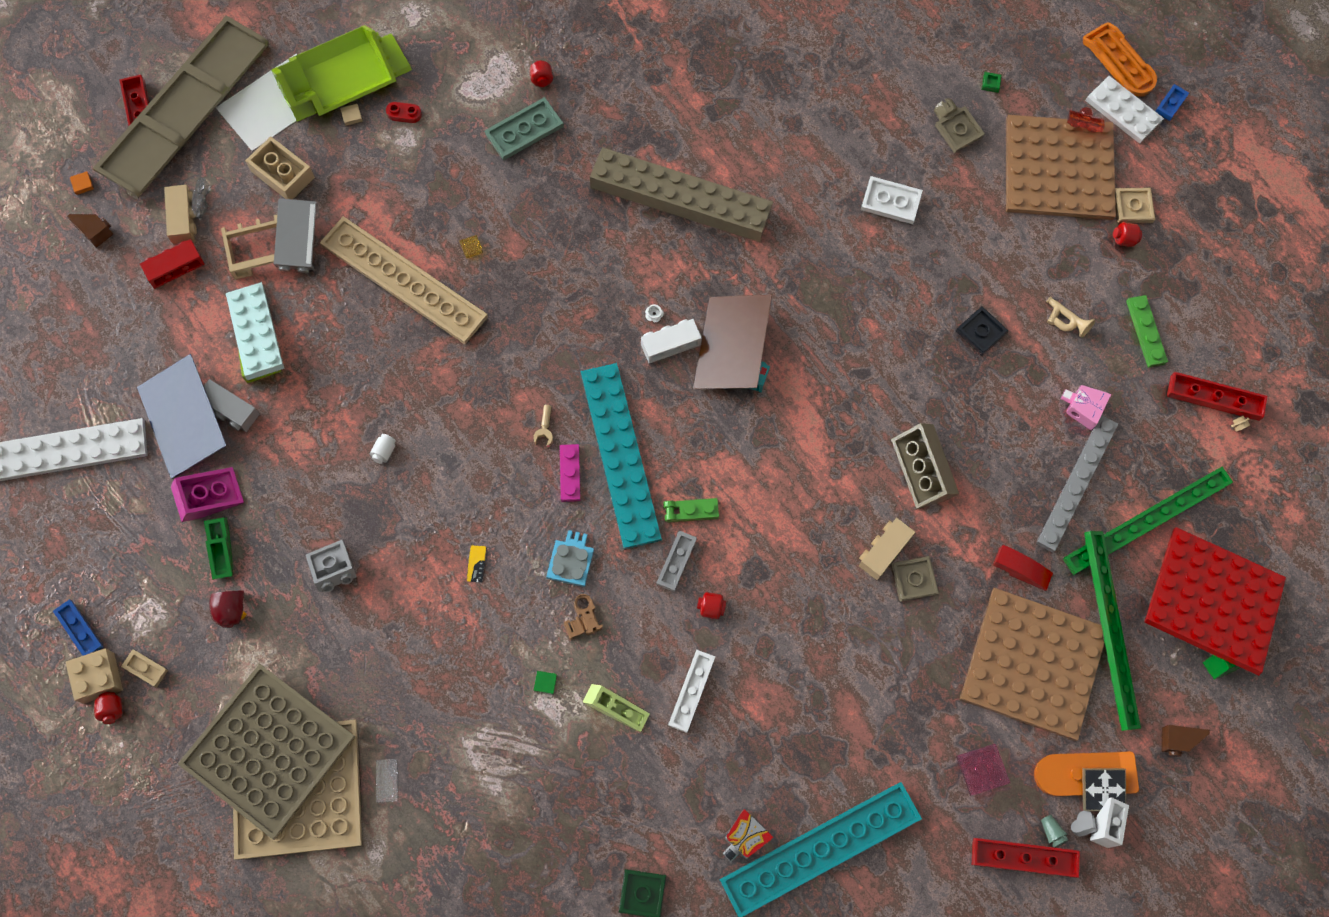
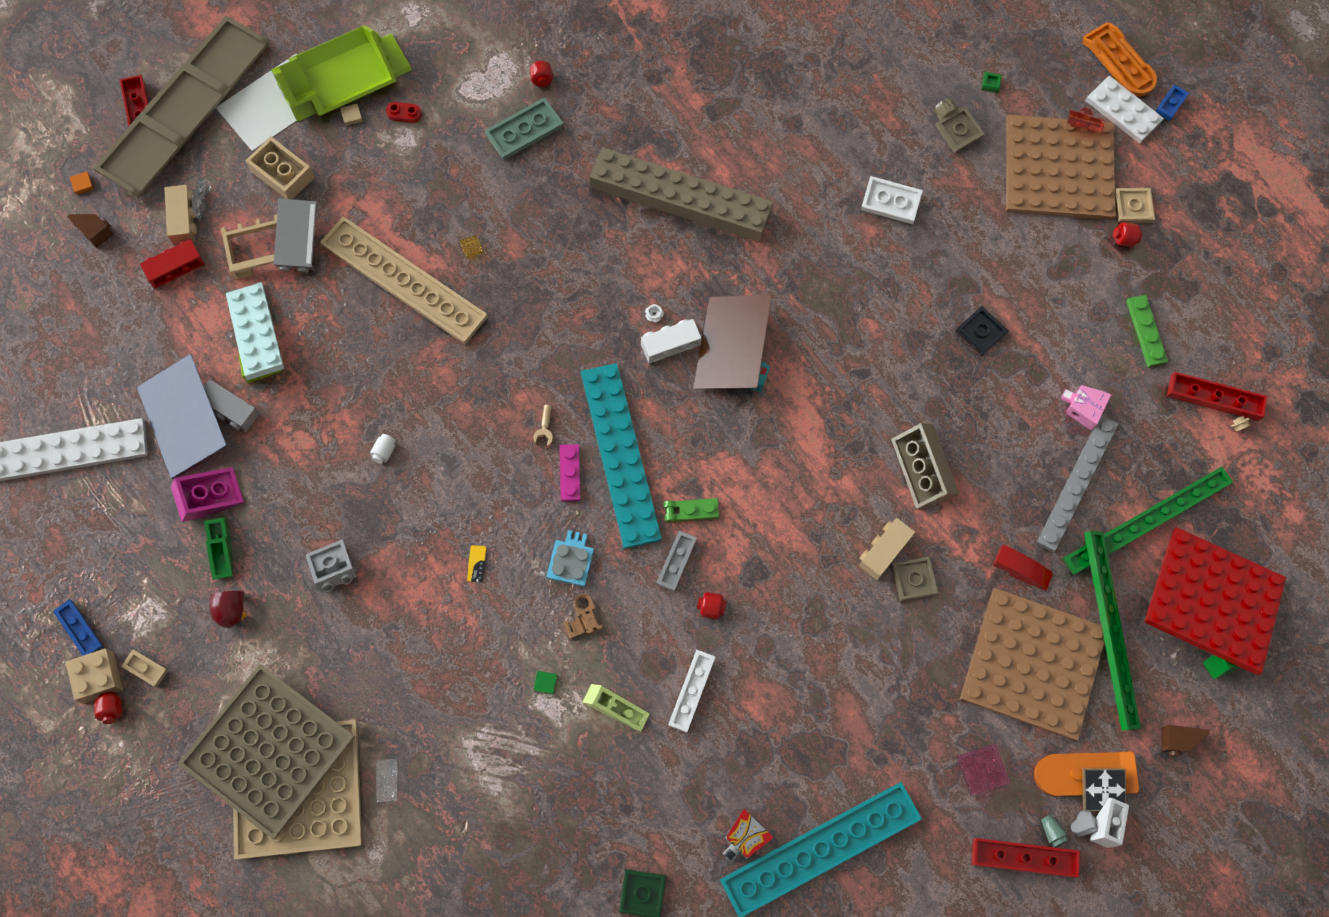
tan piece [1046,297,1095,338] -> none

